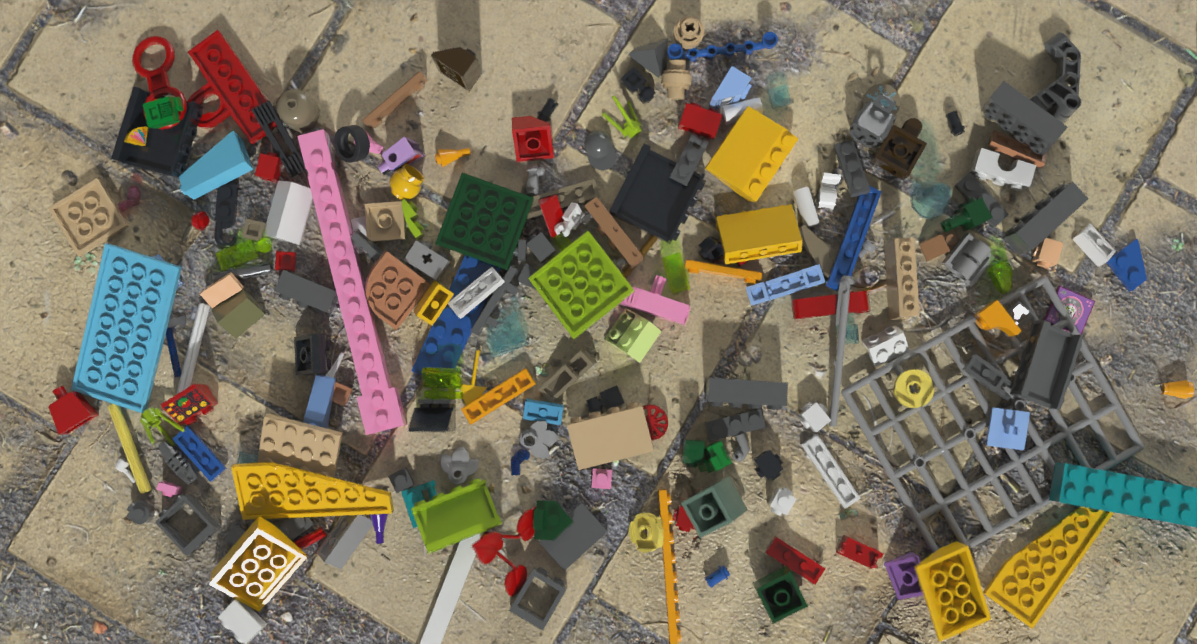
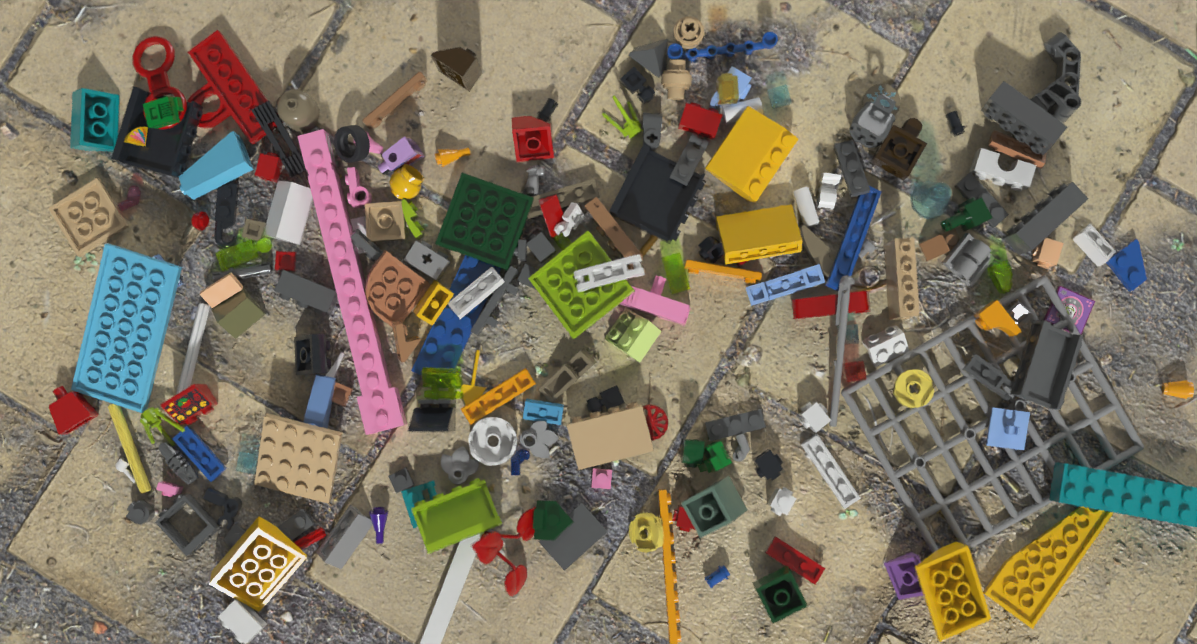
clear blue piece [166,315,186,378] -> none
yellow wing [231,462,394,520] -> none
clear light blue wing [486,310,529,359] -> none
dark grey window [509,567,567,631] -> none
dark grey cap [584,131,617,171] -> none
dark grey brick [705,378,788,410] -> none
red hinge [836,535,884,569] -> none
none -> teal slope [70,88,119,151]
none -> black bar [203,487,242,529]
none -> bright pink plate [345,167,372,209]
none -> medium nougat slope [392,320,421,362]
none -> white plate [468,417,517,466]
none -> white plate [573,255,645,292]
none -> dark grey piece [642,113,662,151]
none -> clear yellow brick [716,73,739,105]
none -> clear red brick [842,360,867,382]

